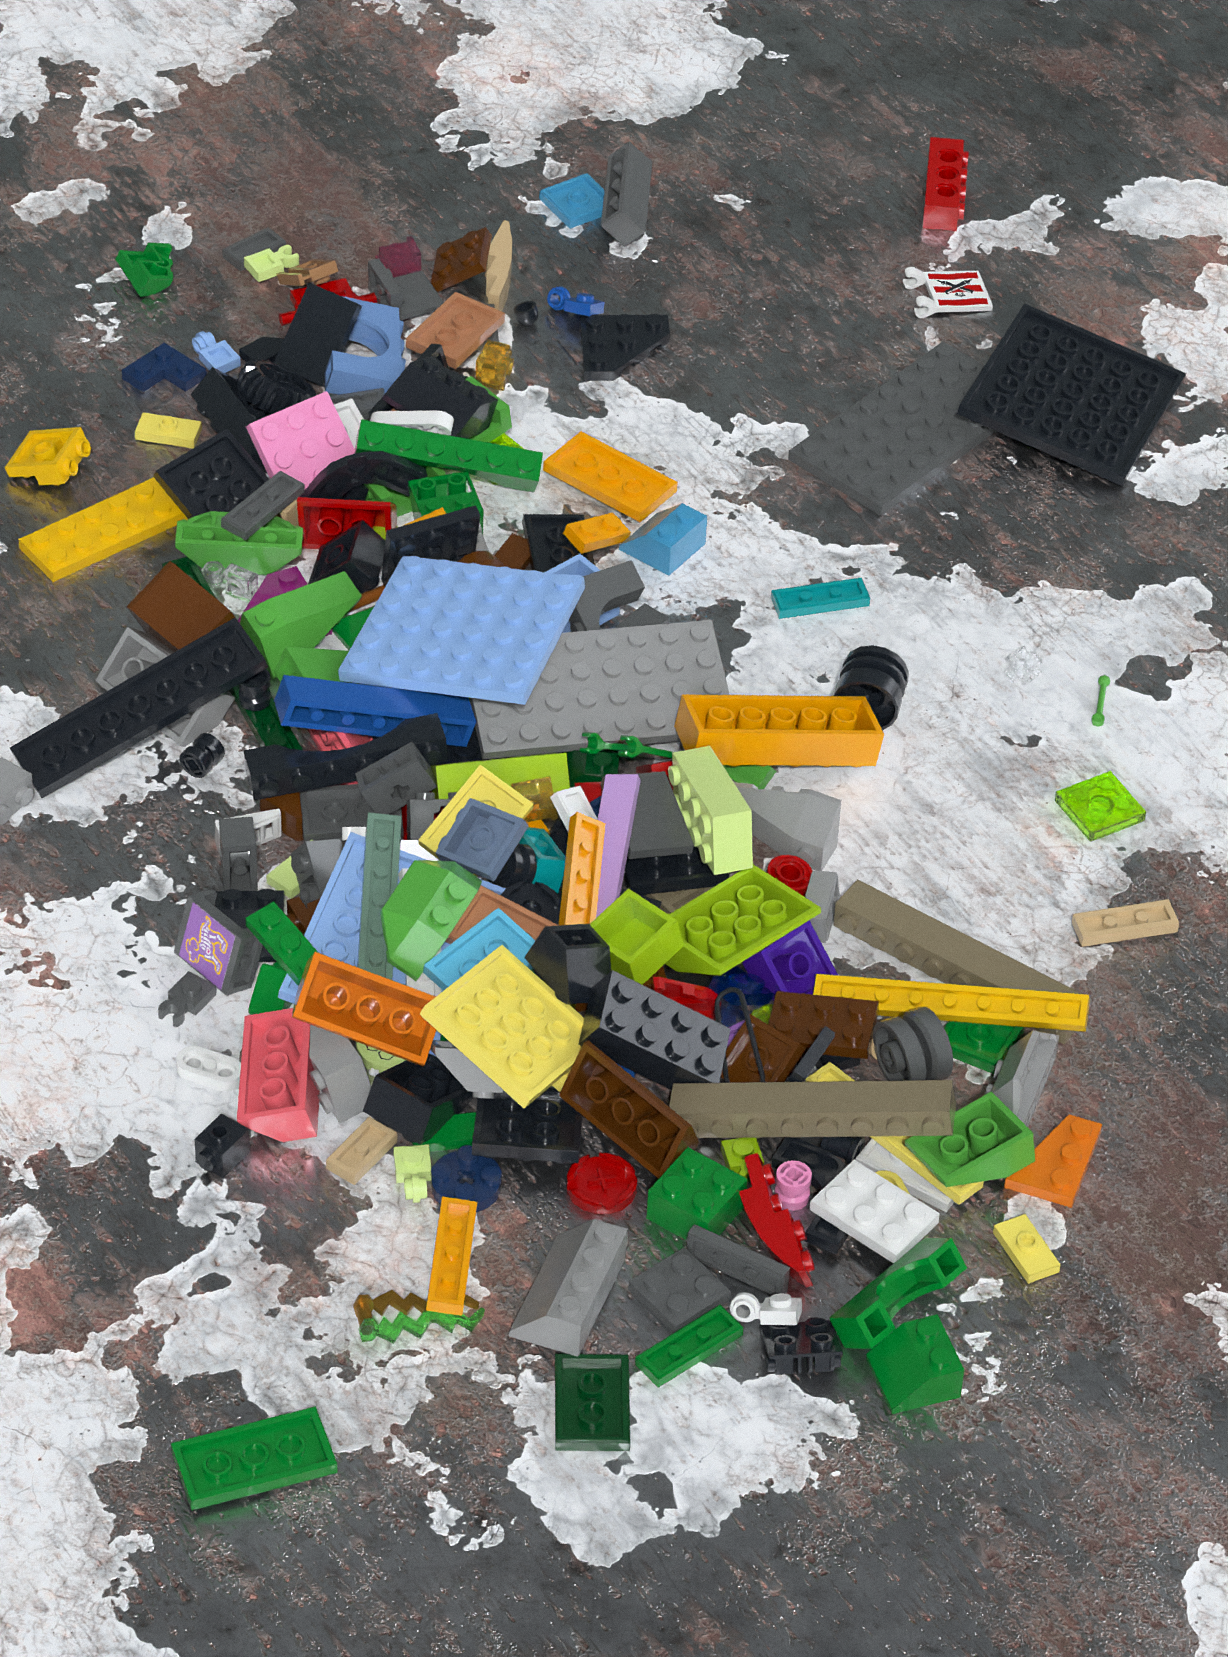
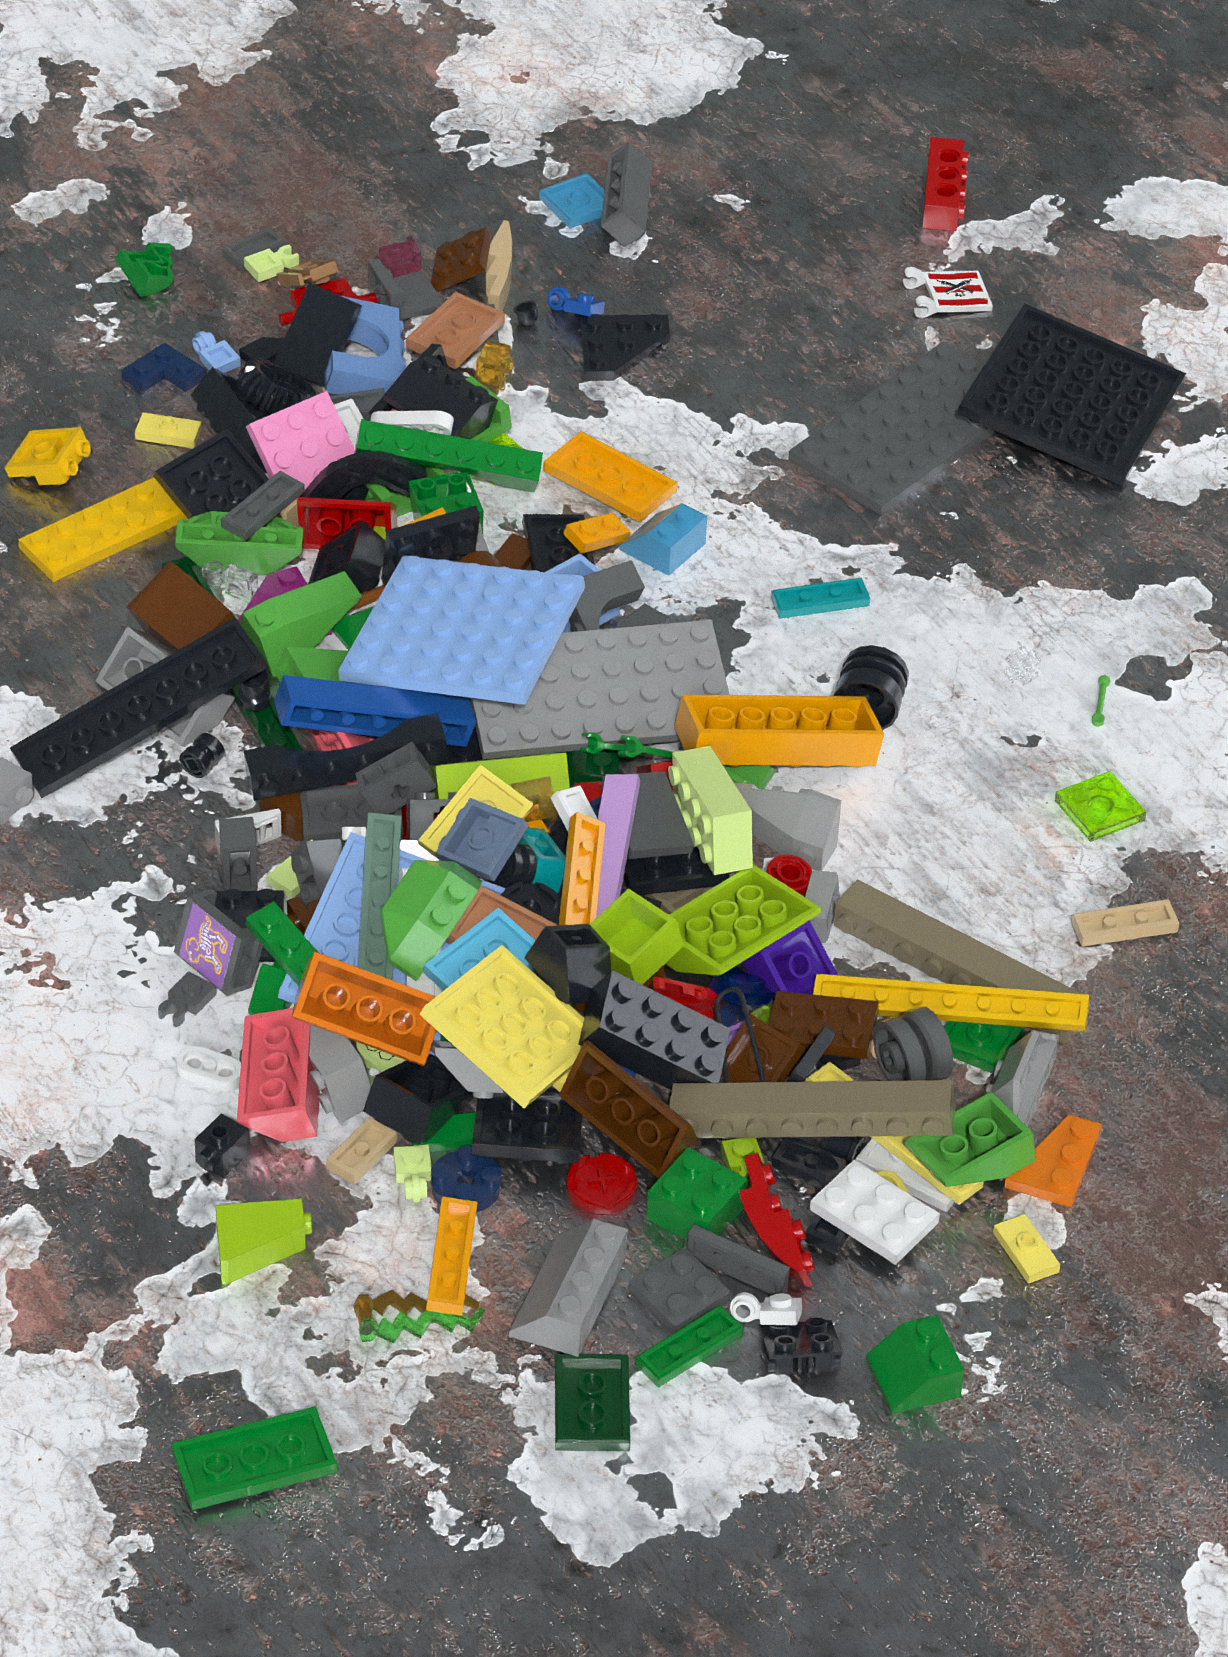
bright pink wheel [775,1160,812,1211] -> none
green arch [829,1238,967,1349] -> none
none -> lime slope [215,1198,312,1284]

